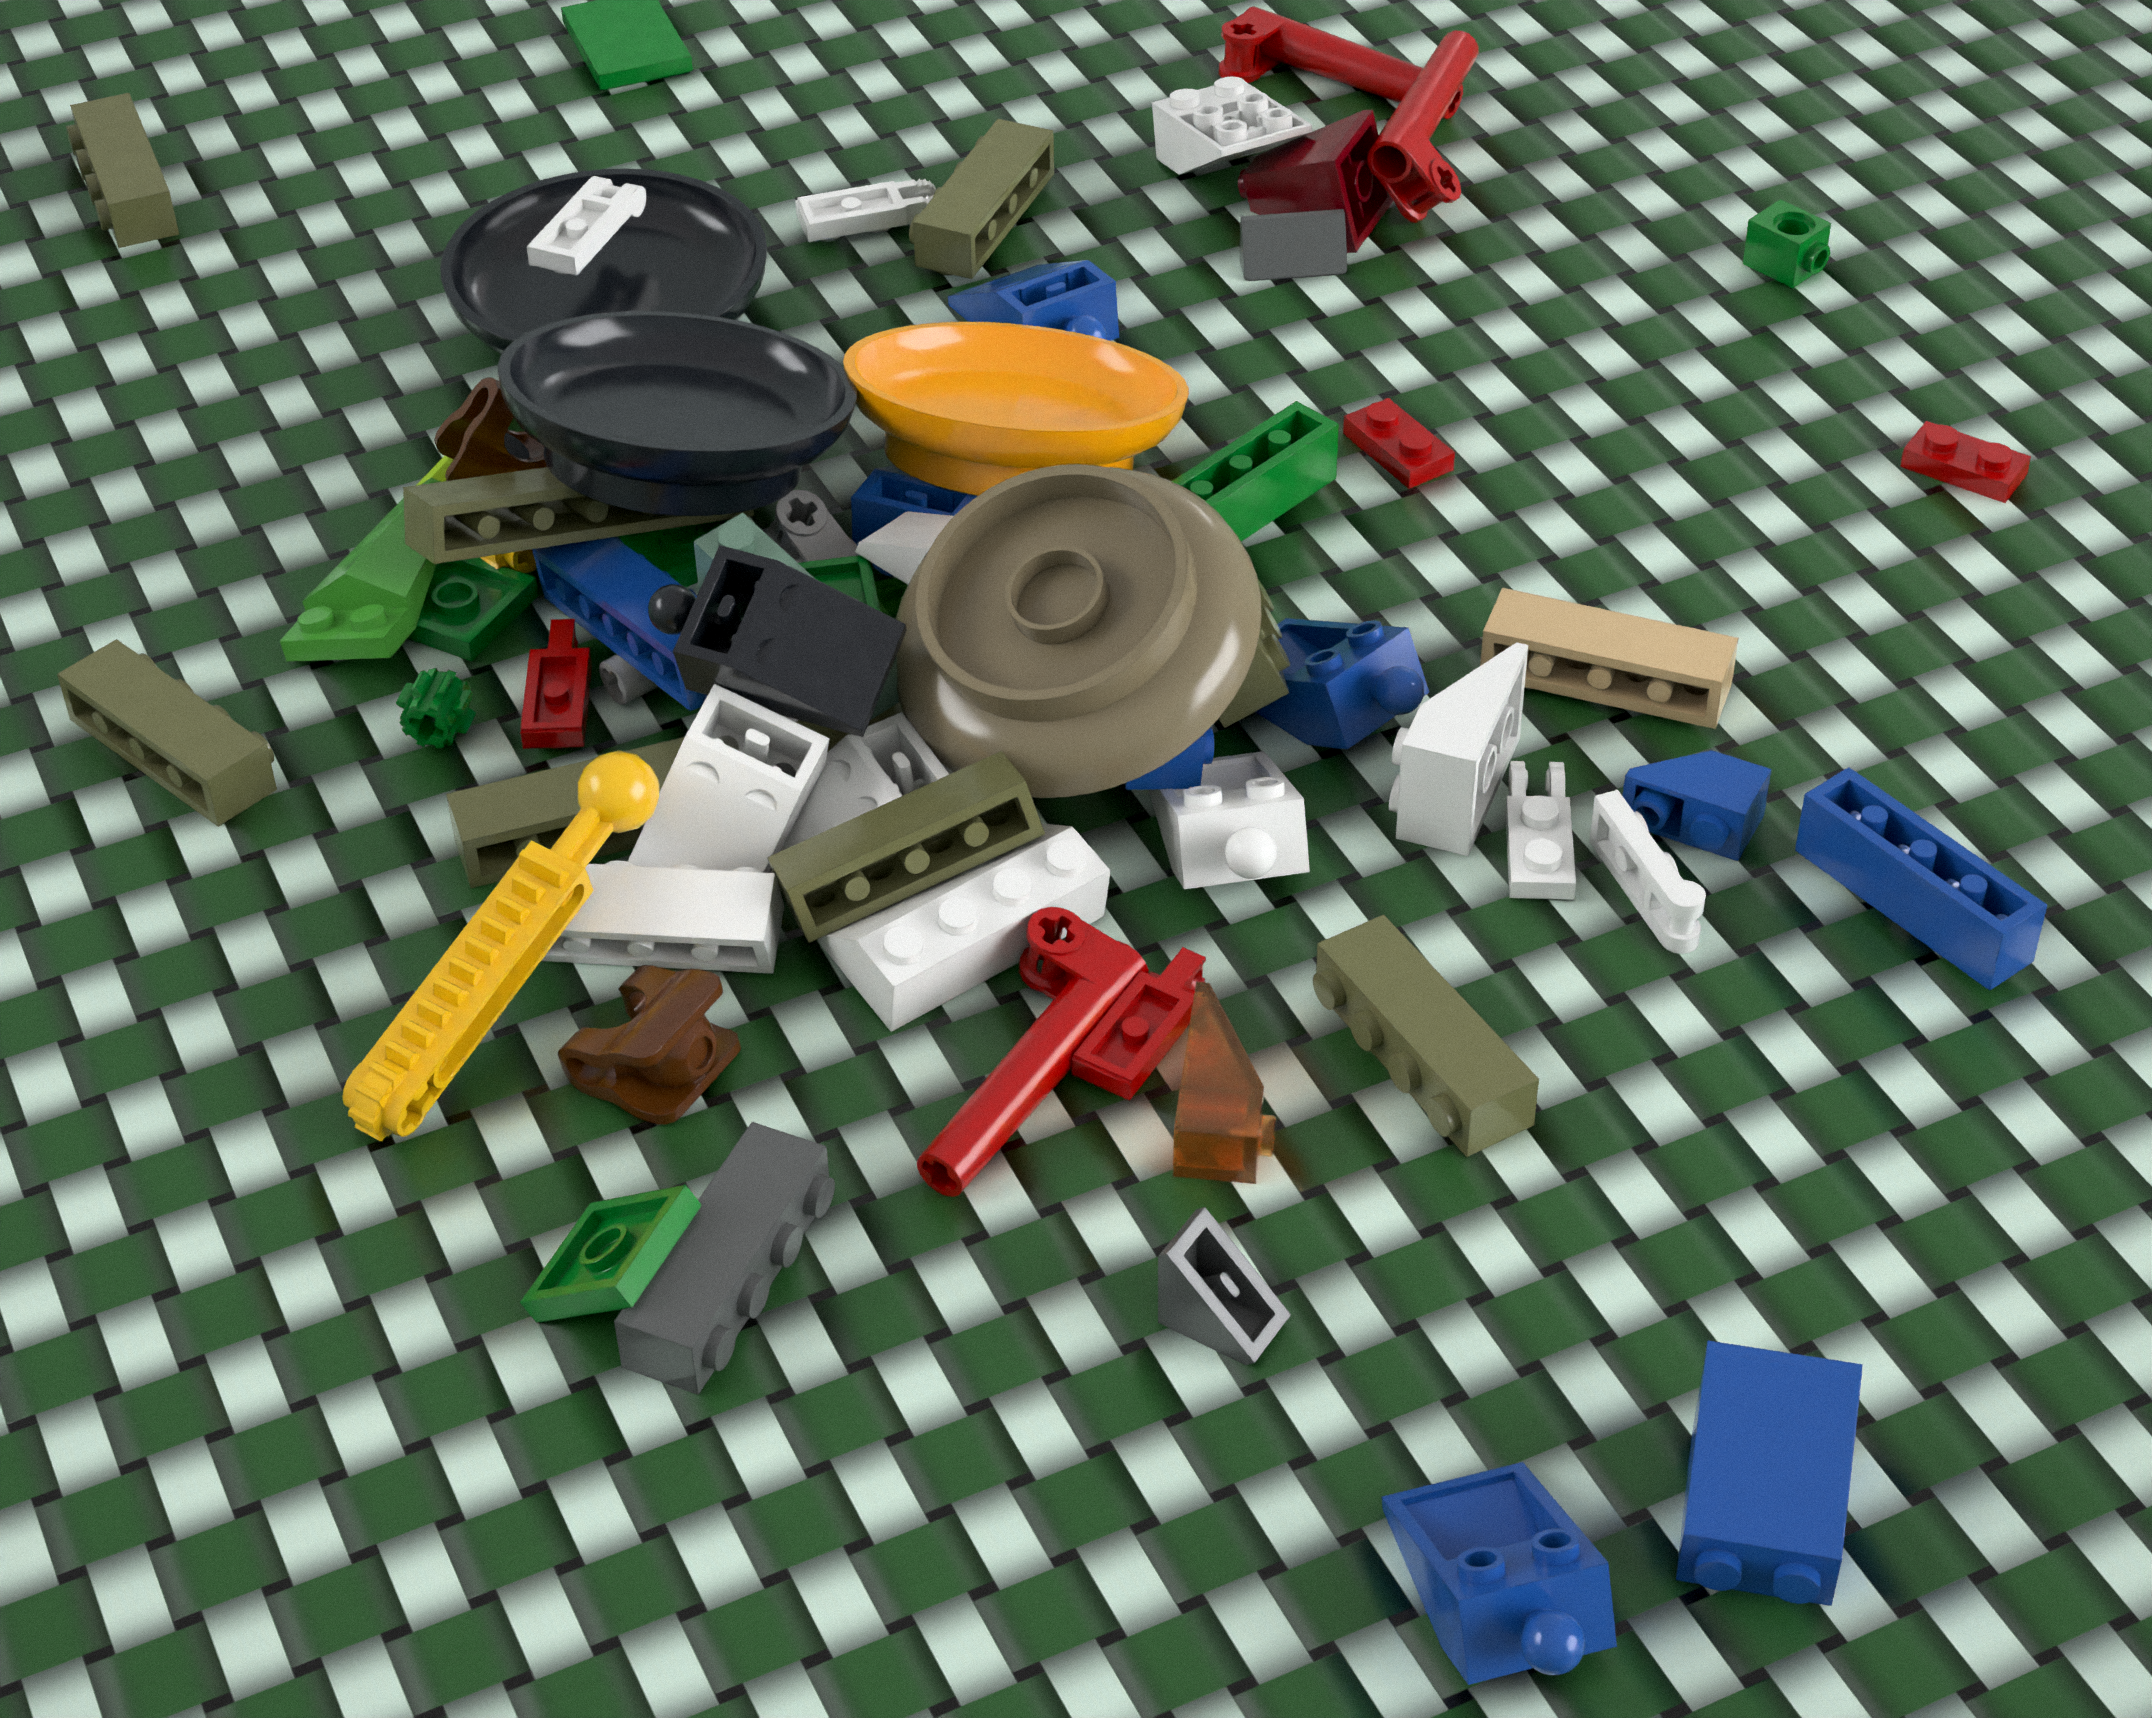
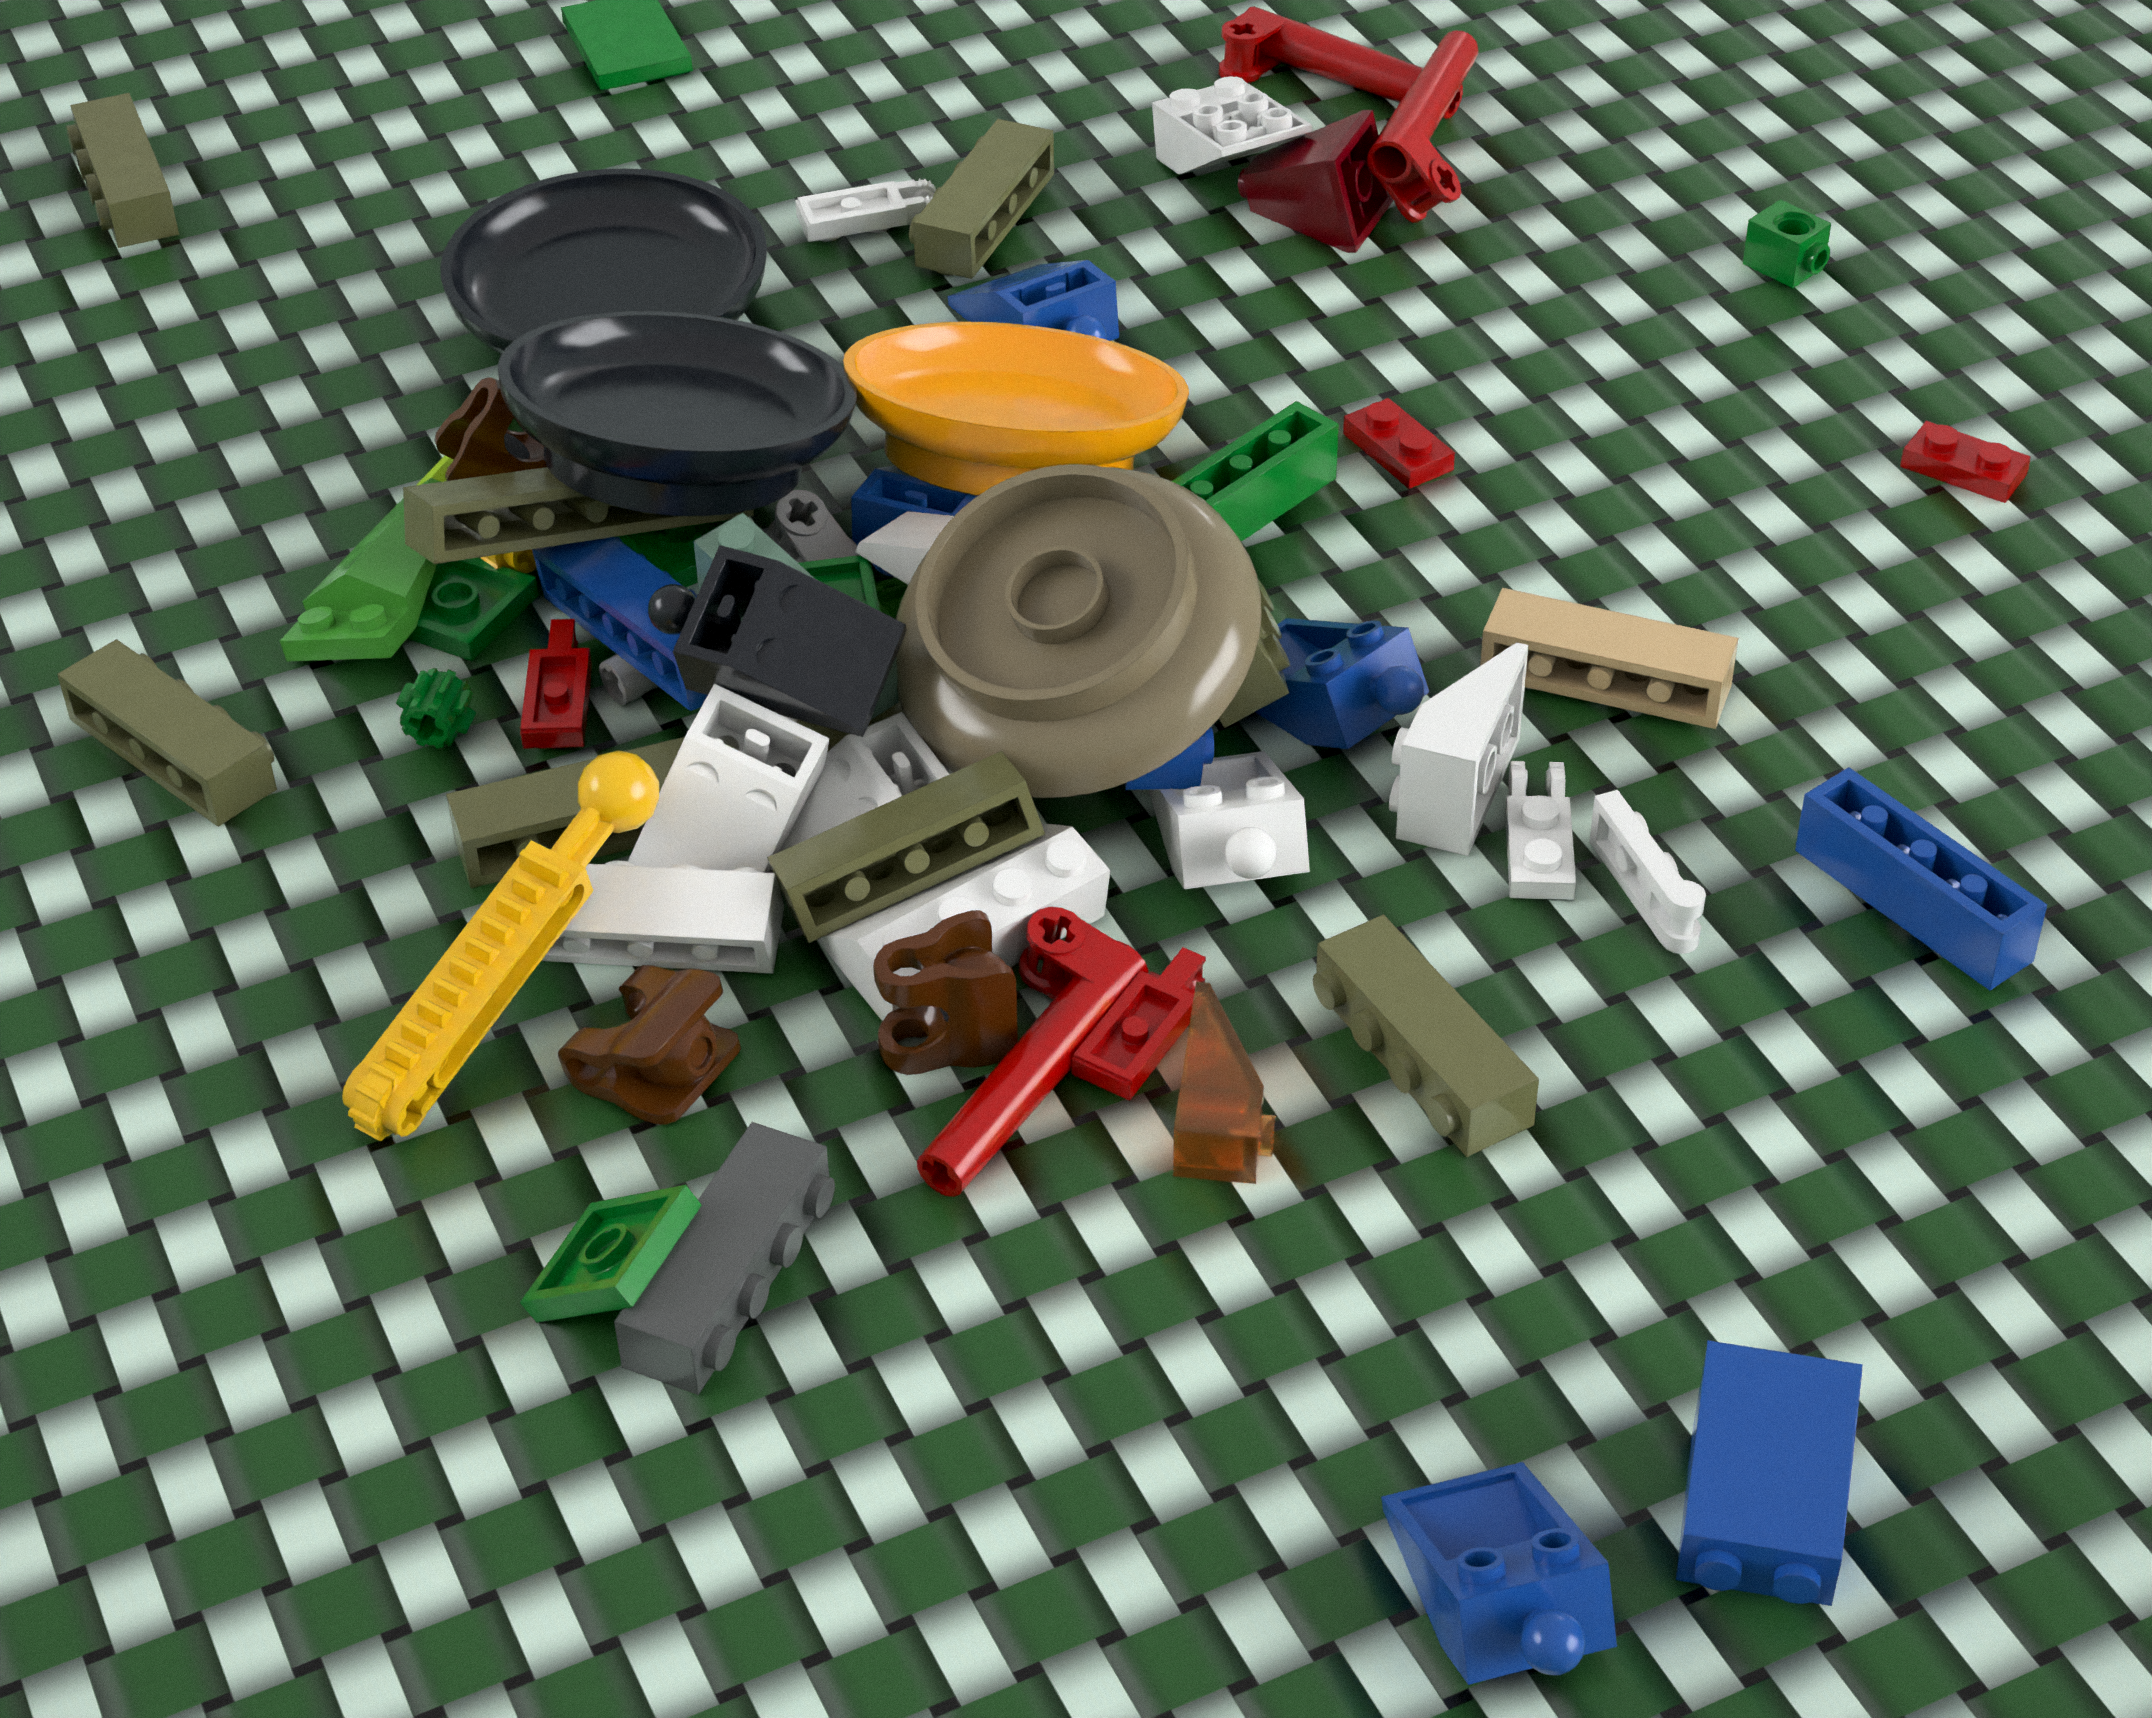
white plate [527,176,646,276] -> none
dark grey slope [1158,1207,1291,1365] -> none
dark grey slope [1240,209,1347,281] -> none
blue slope [1623,750,1771,861] -> none
none -> reddish brown piece [873,910,1018,1075]

